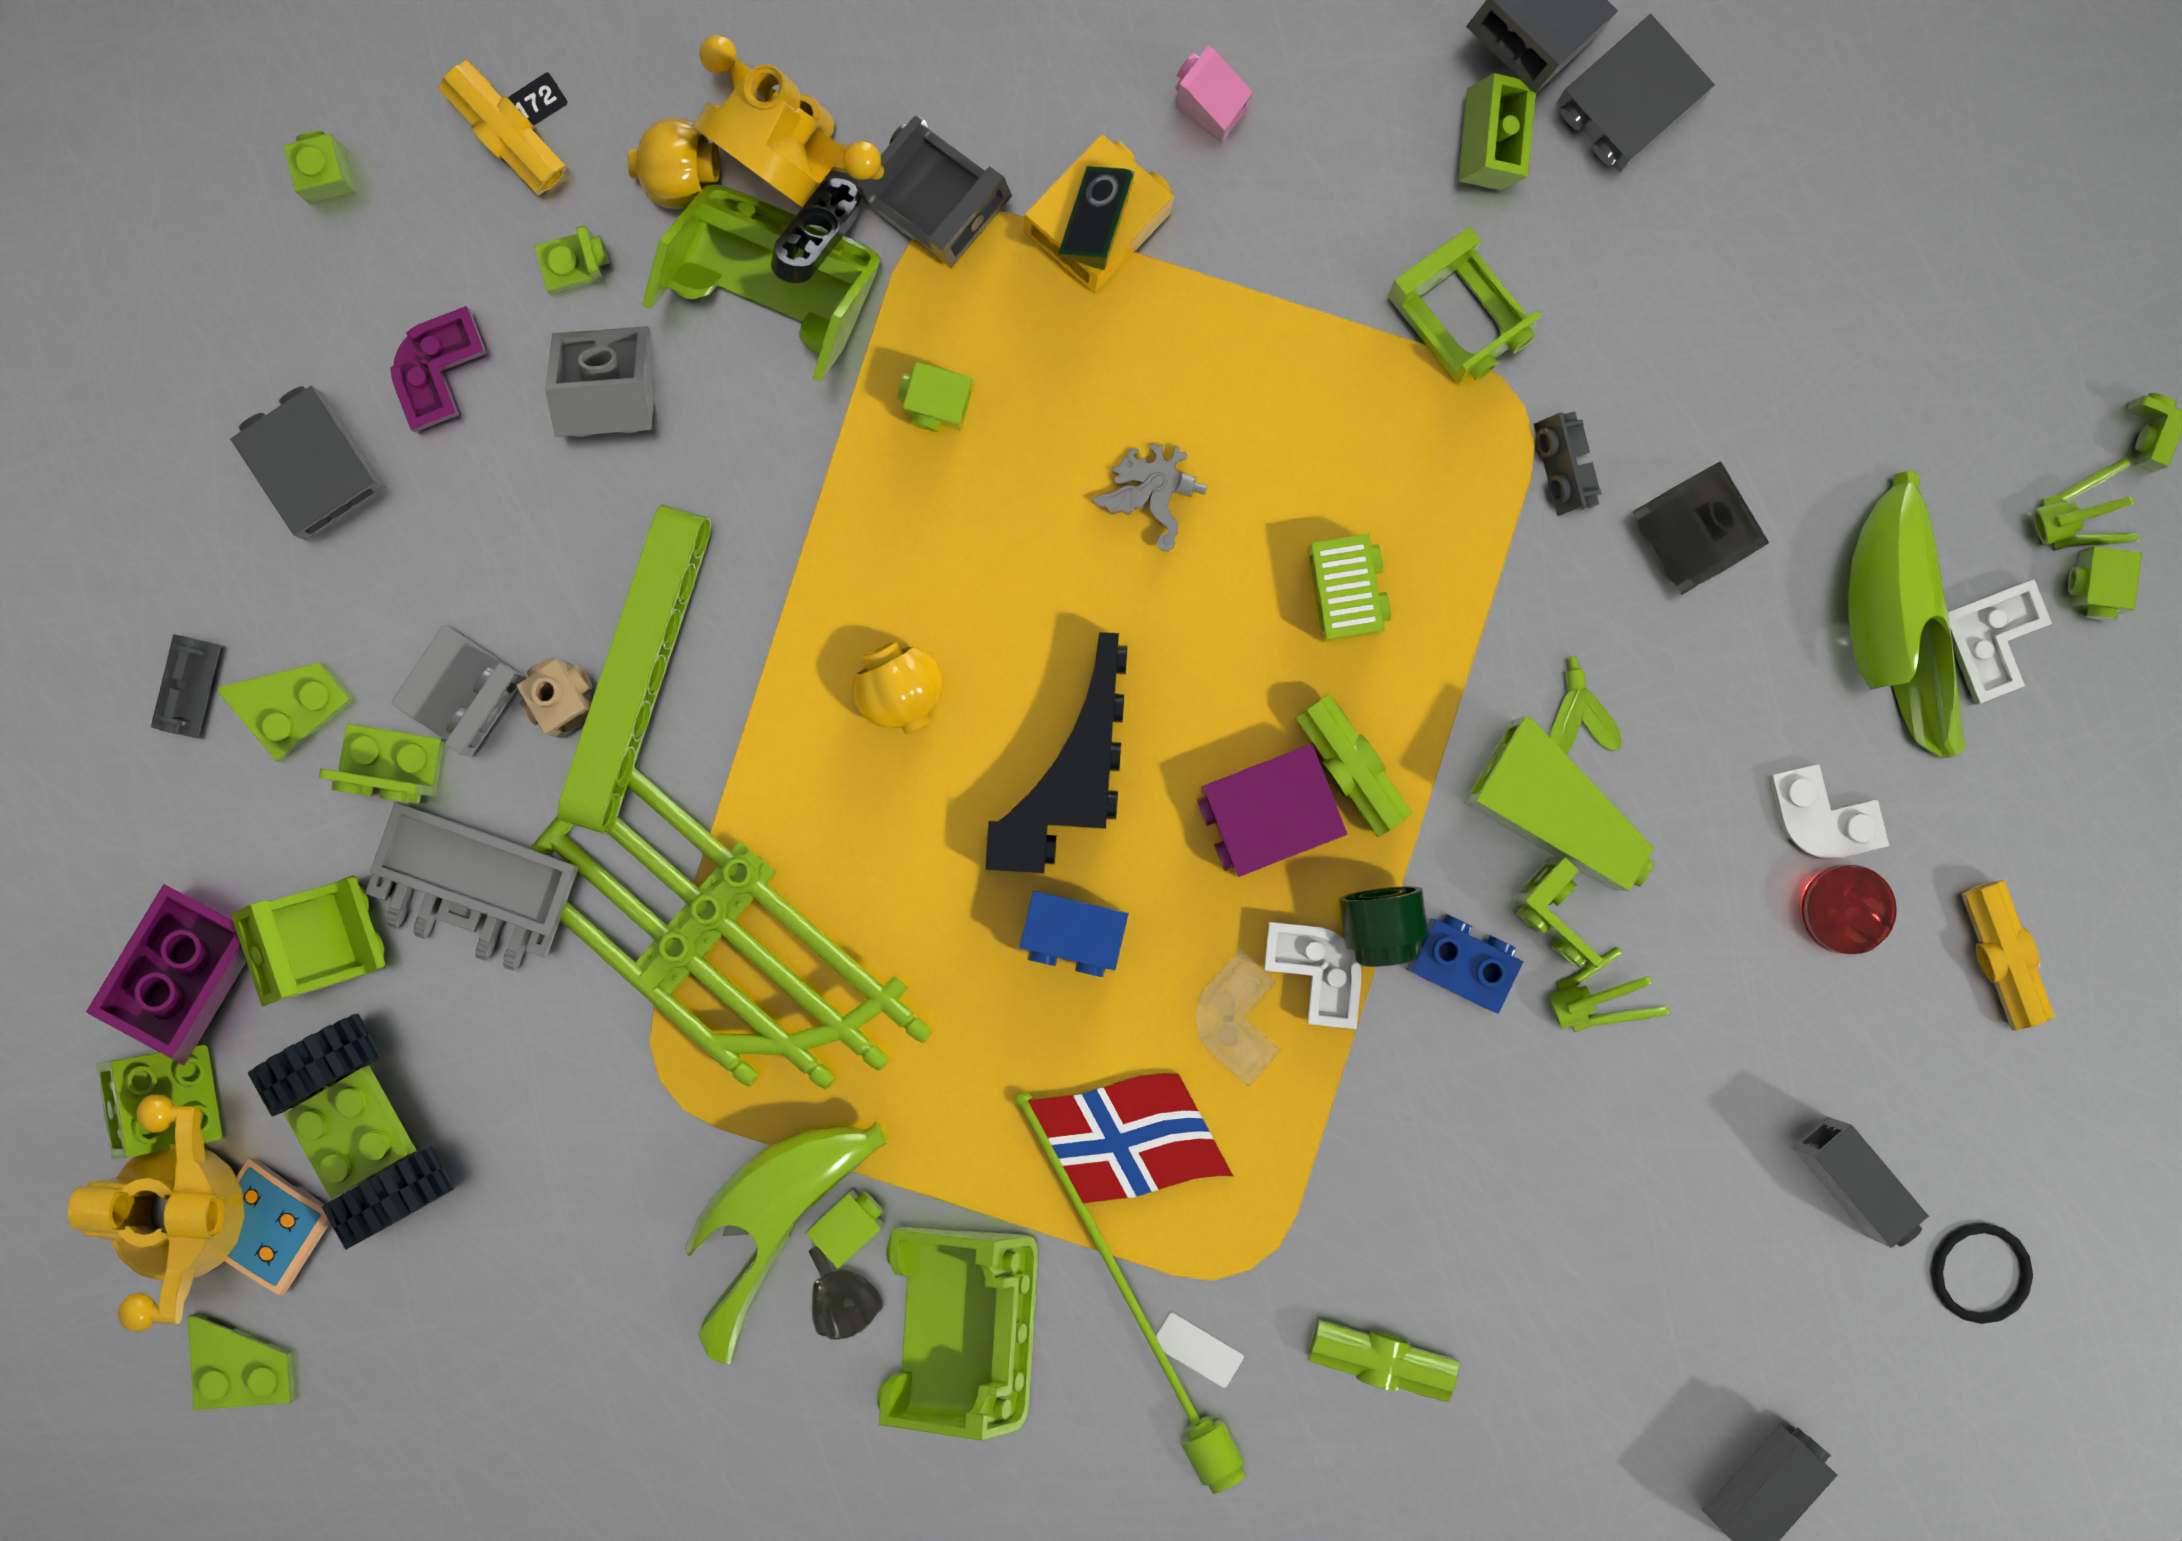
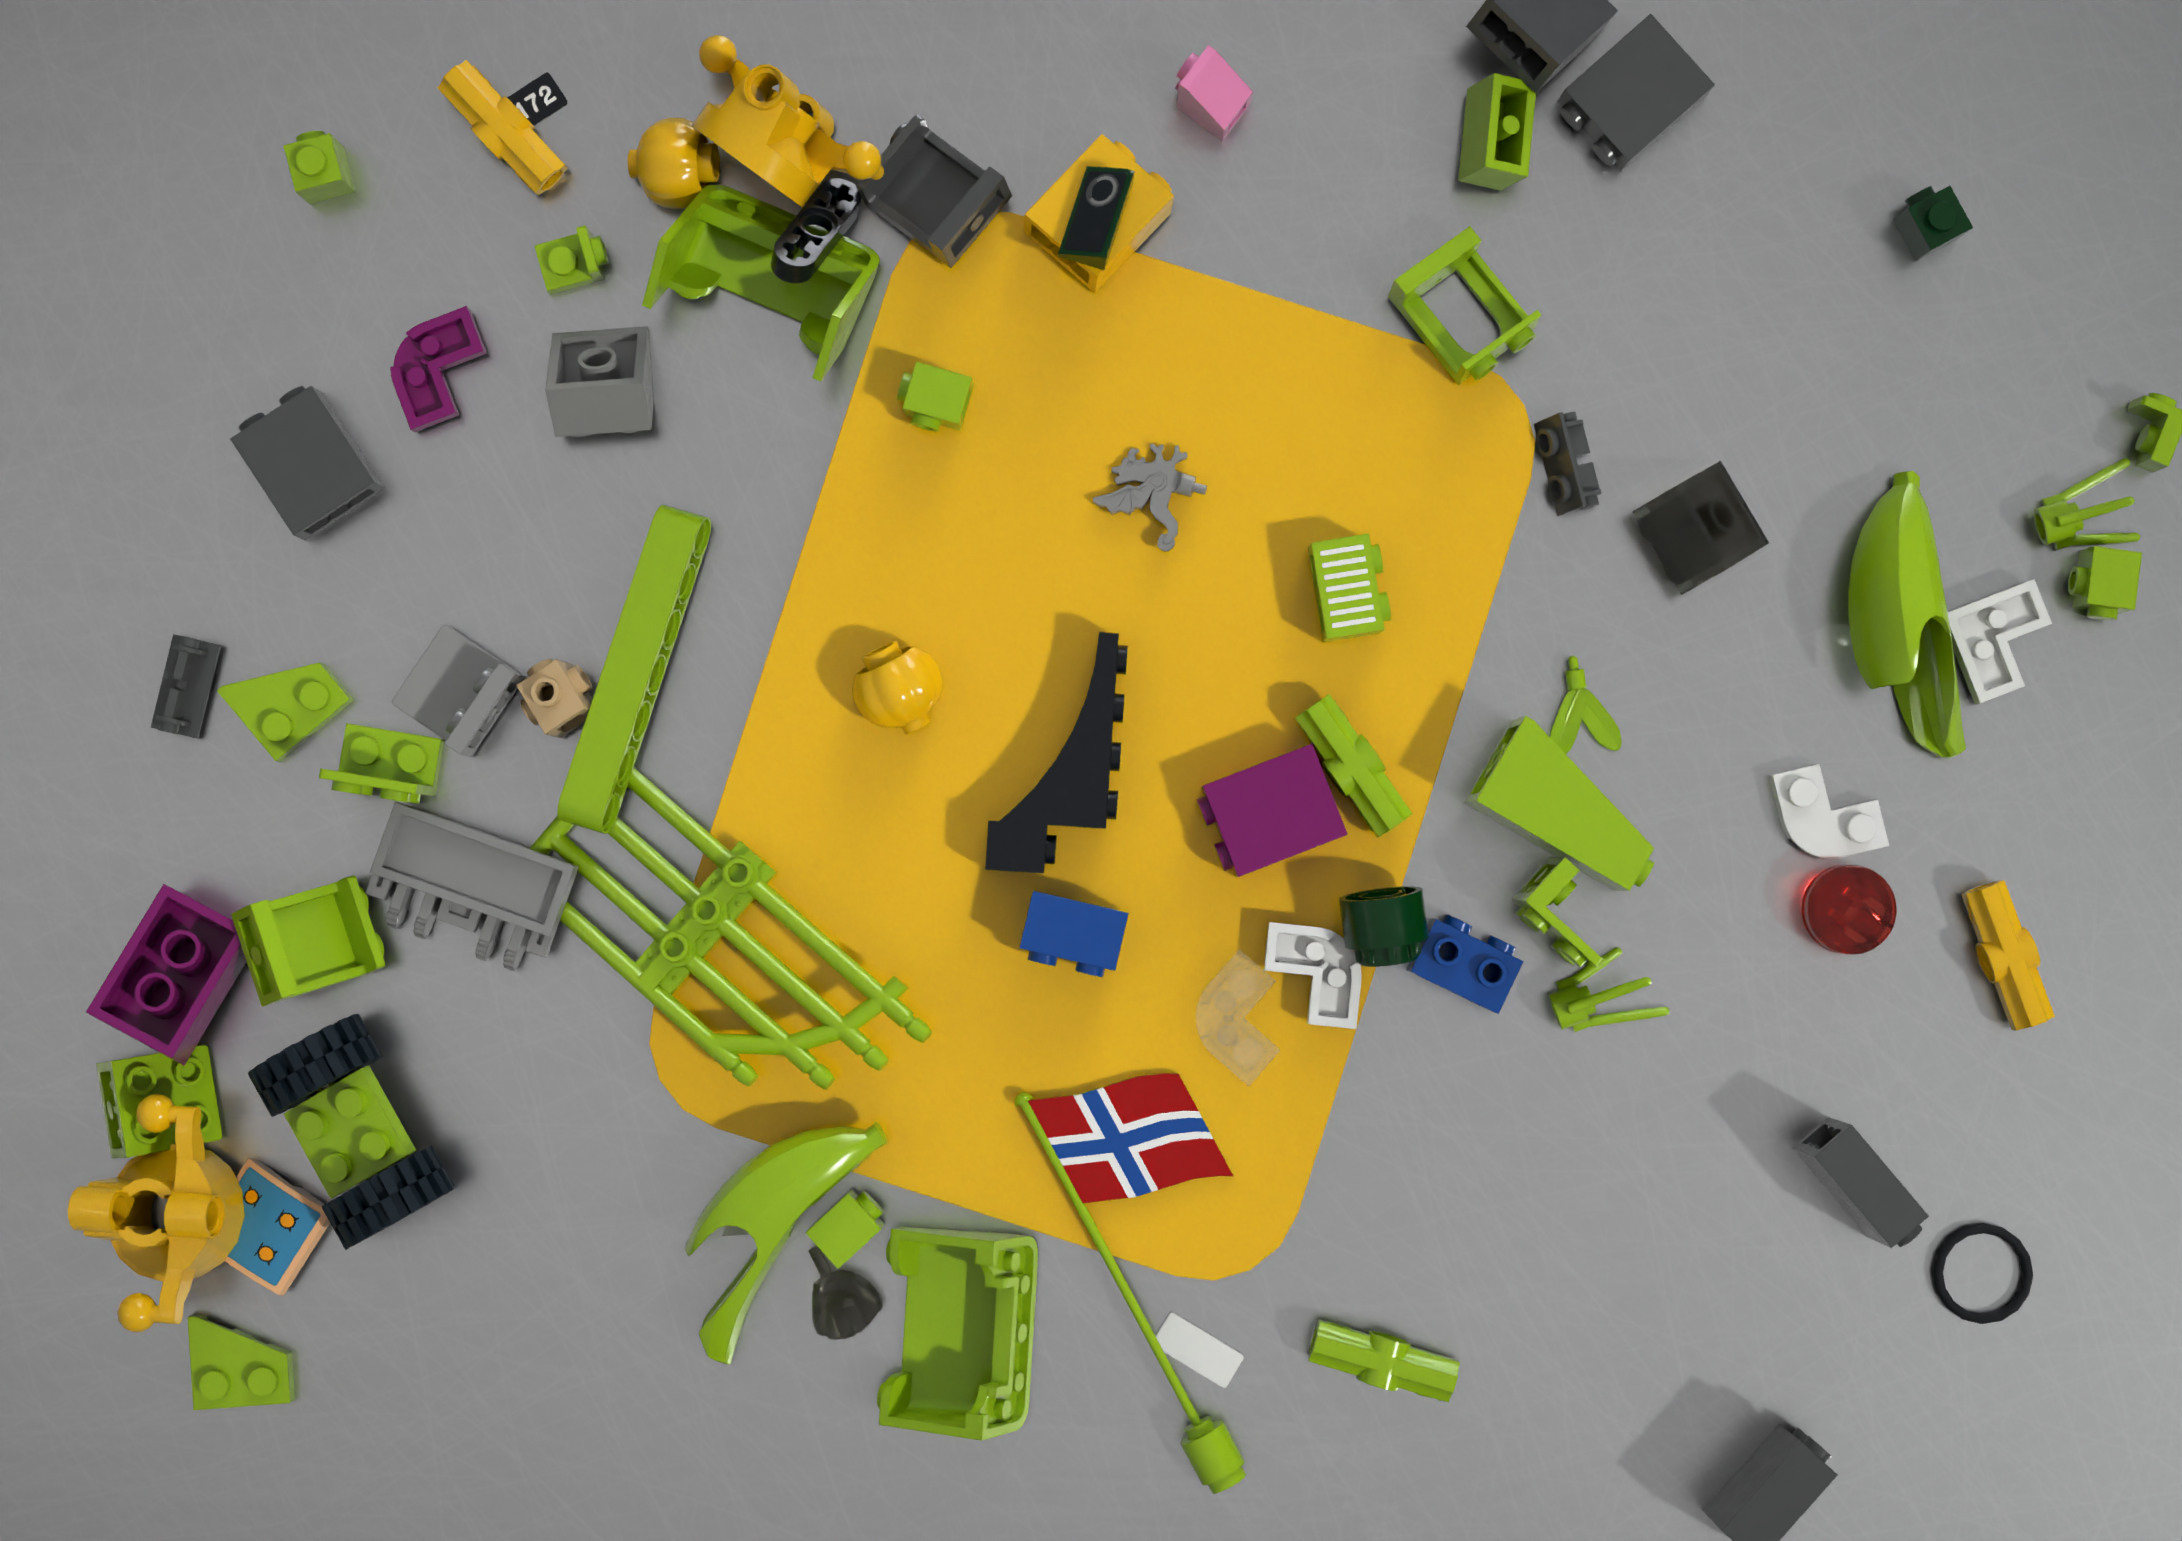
none -> dark green brick [1893,186,1973,262]

